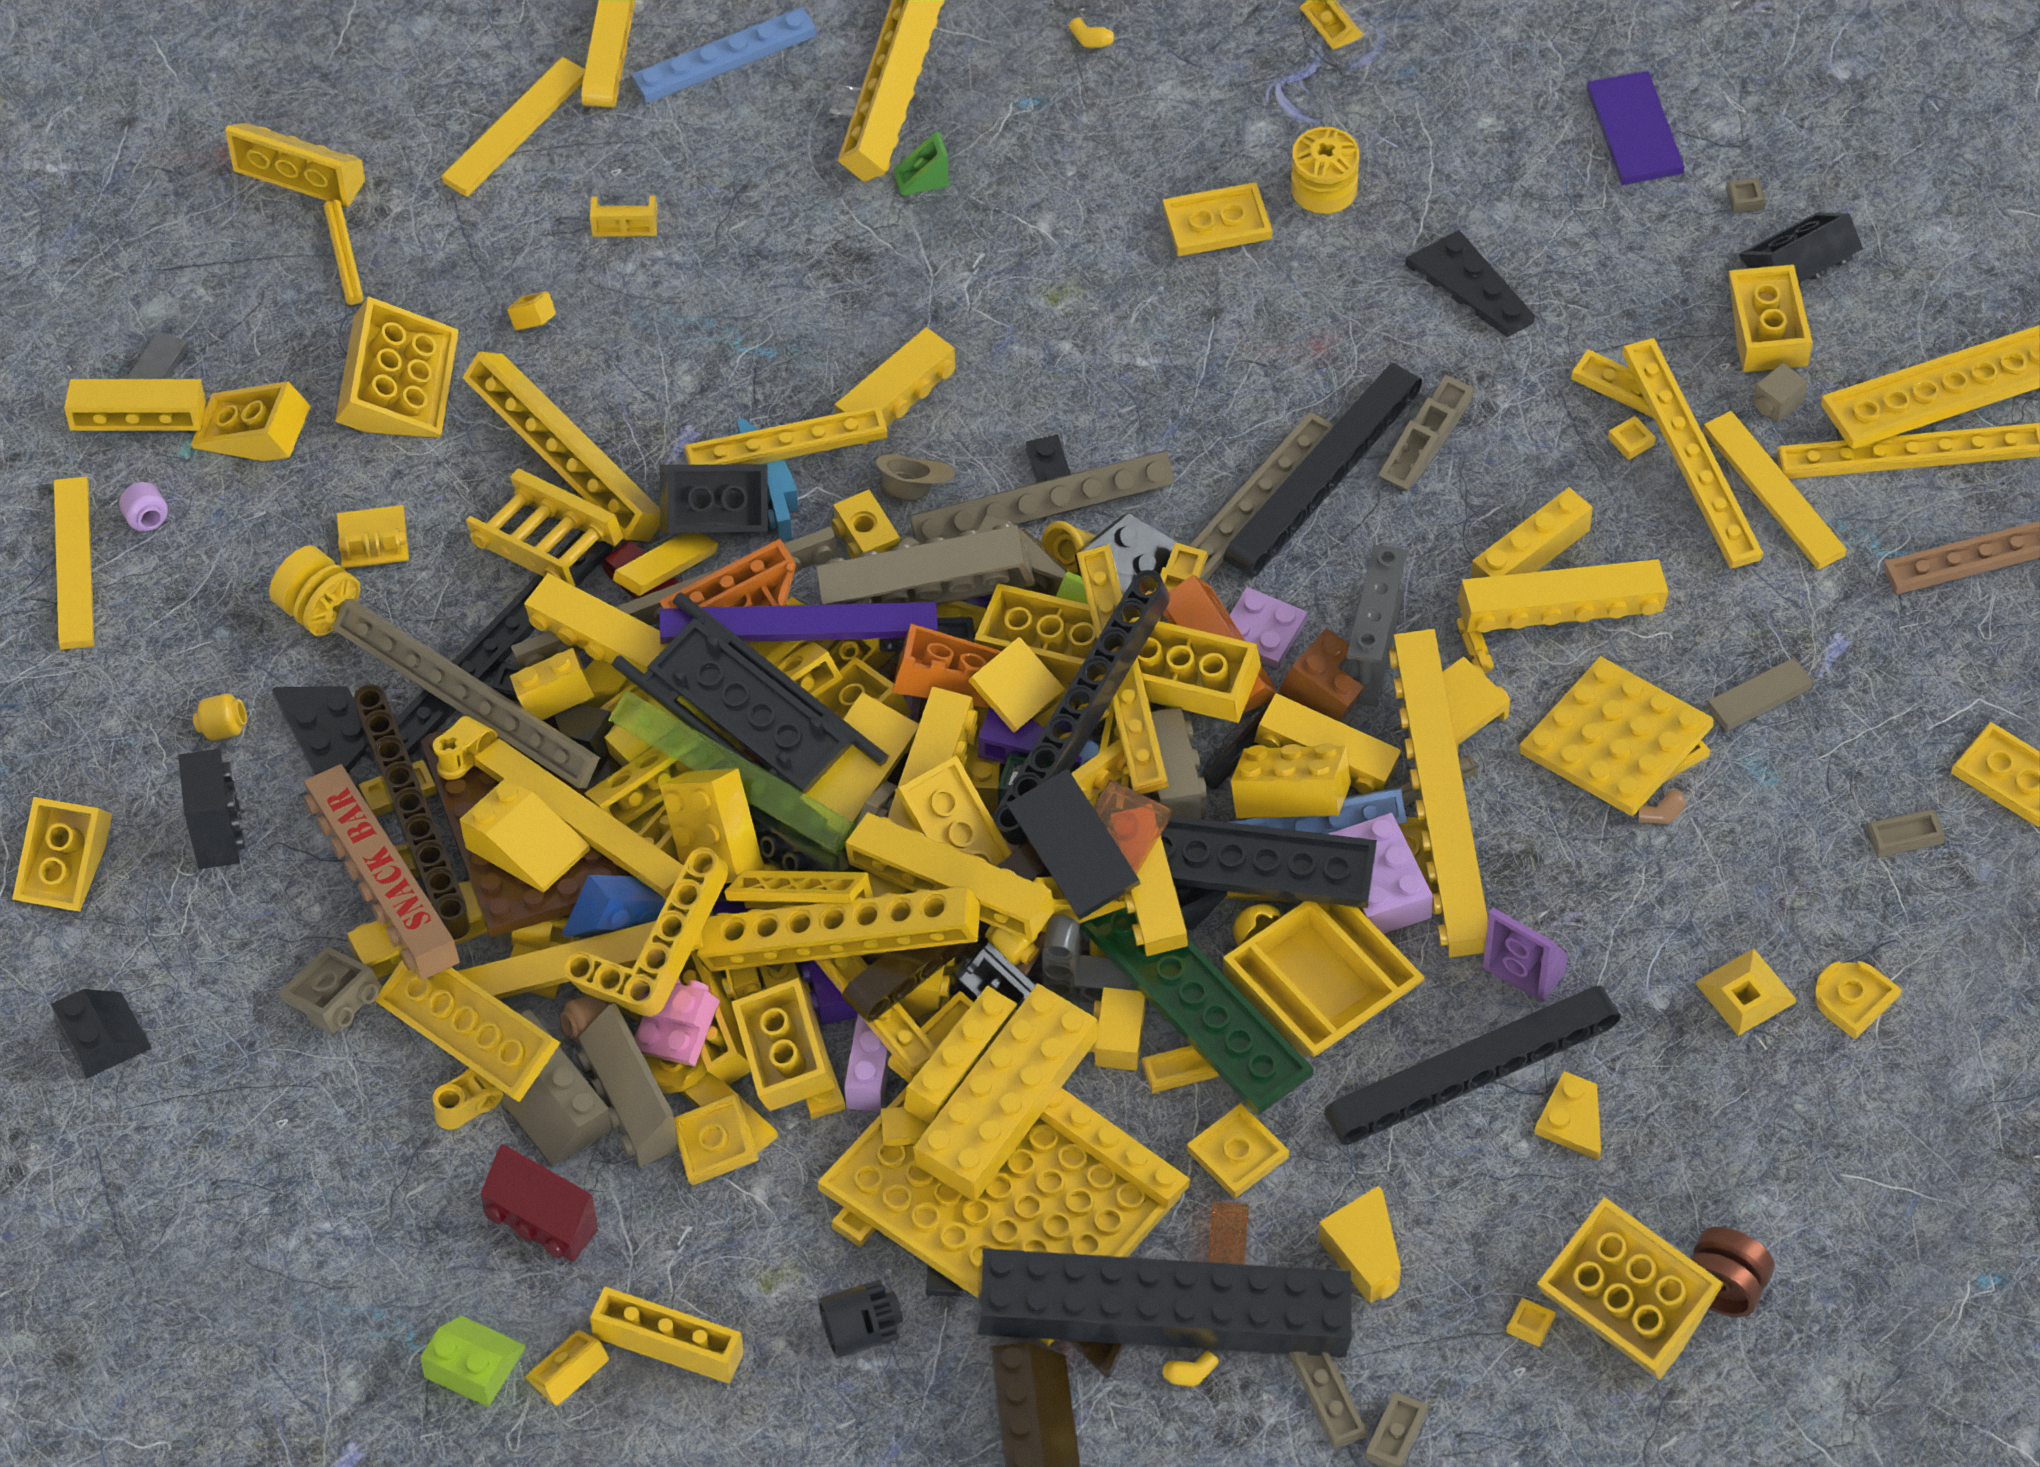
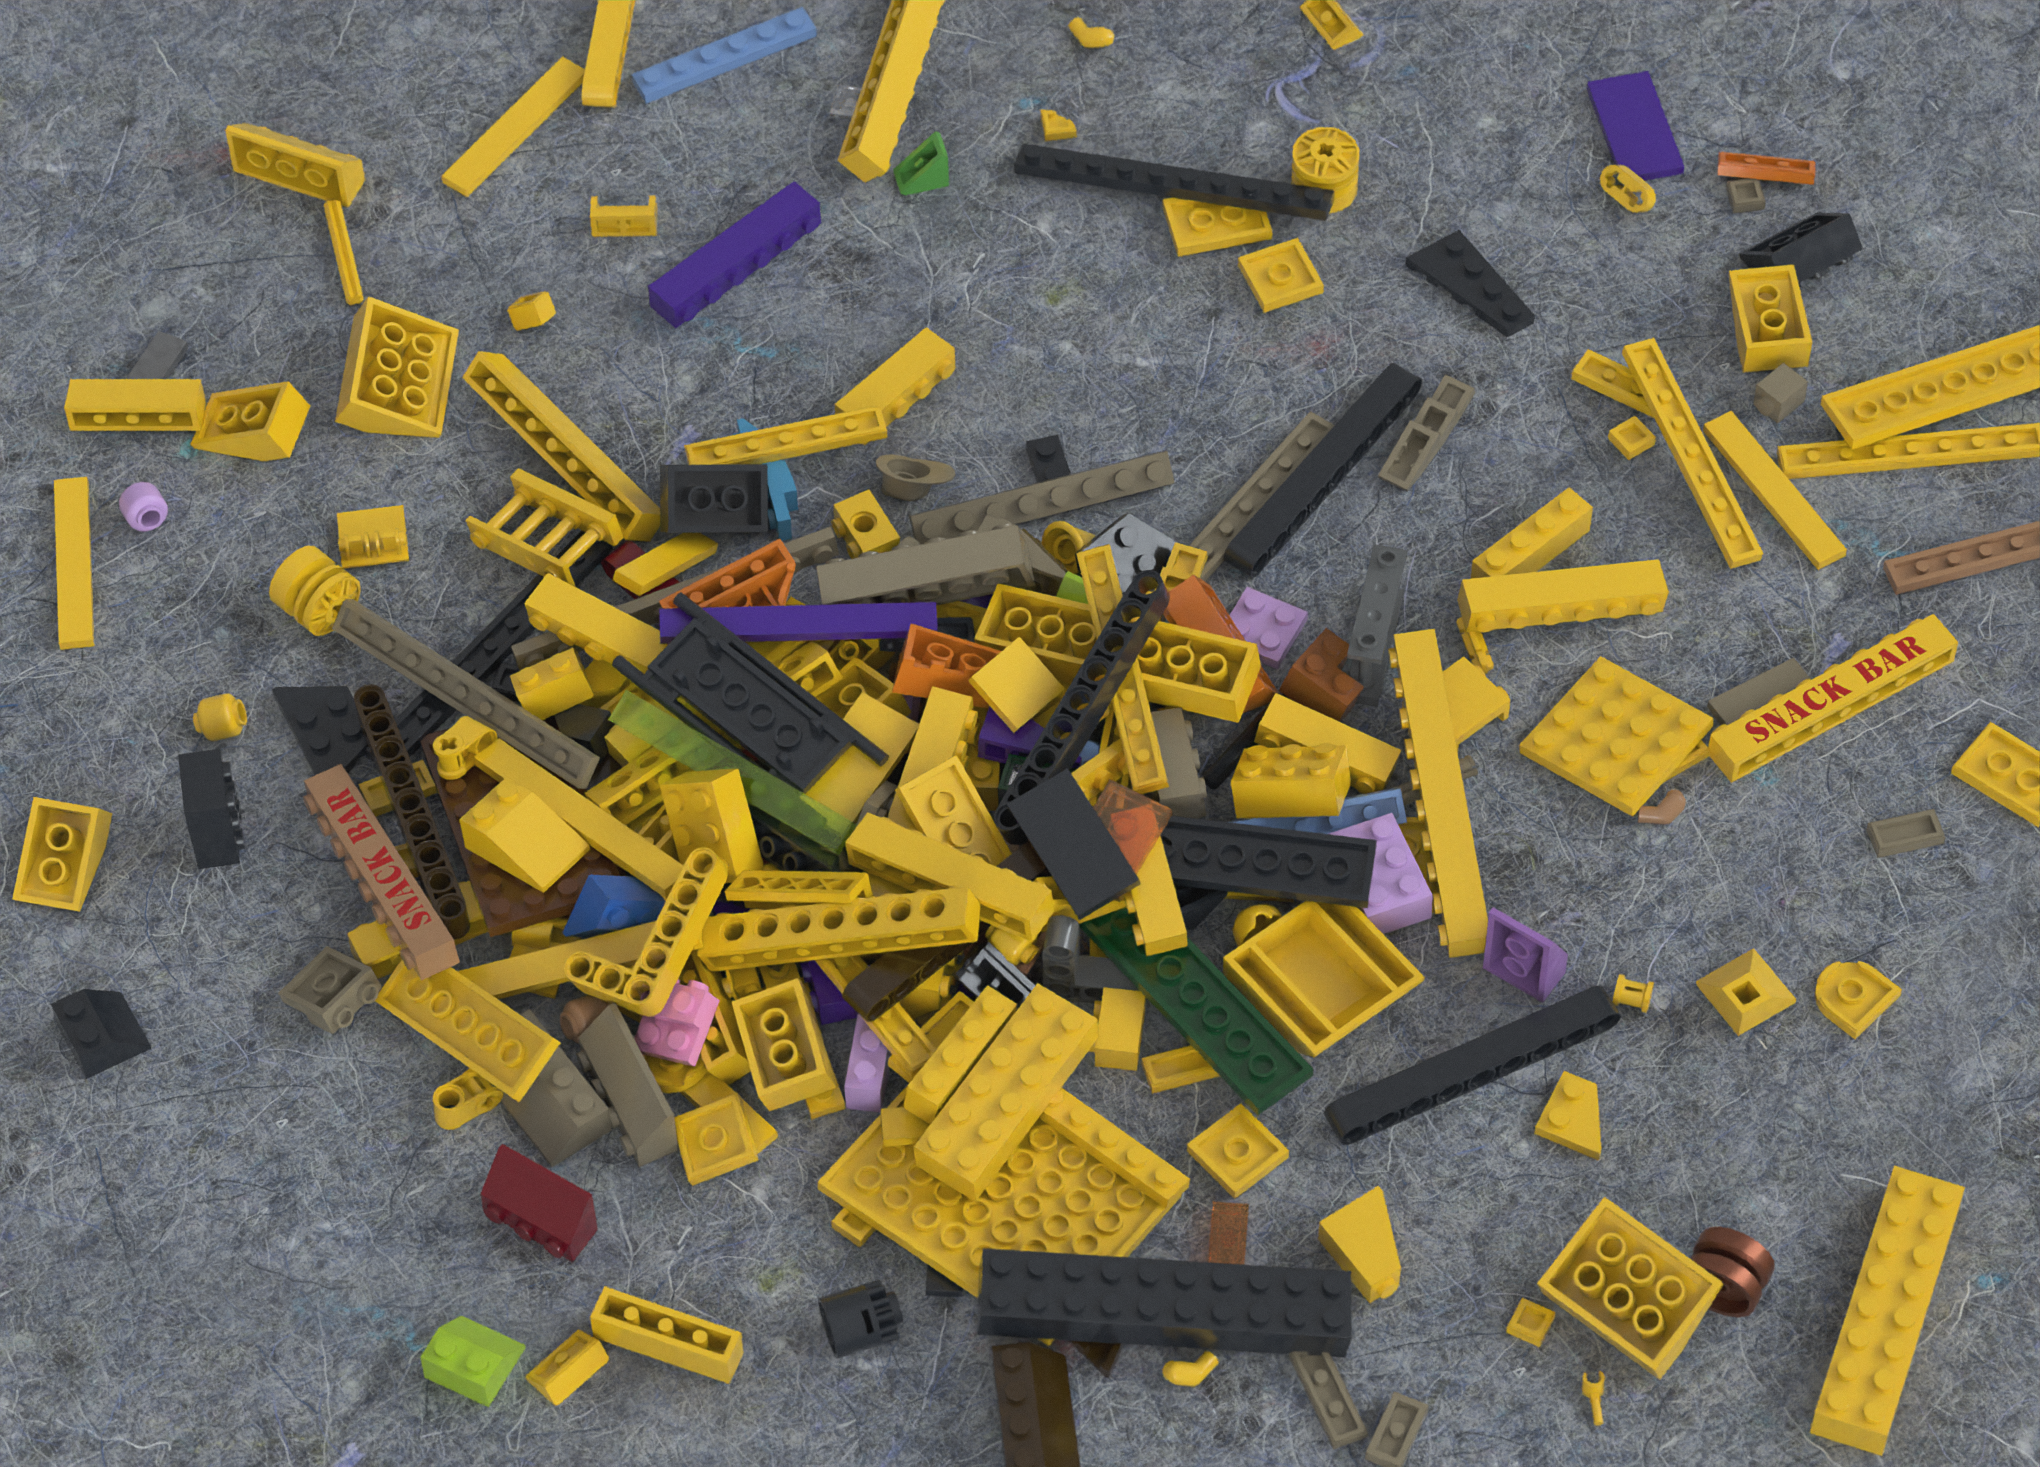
none -> dark purple brick [648,181,821,329]
none -> black plate [1014,143,1334,221]
none -> yellow tile [1040,110,1077,141]
none -> yellow plate [1238,238,1324,313]
none -> yellow hand [1582,1371,1605,1426]
none -> yellow beam [1600,165,1656,212]
none -> yellow bush [1612,974,1654,1013]
none -> yellow brick [1708,613,1958,783]
none -> orange tile [1717,152,1815,185]
none -> yellow brick [1810,1165,1965,1456]

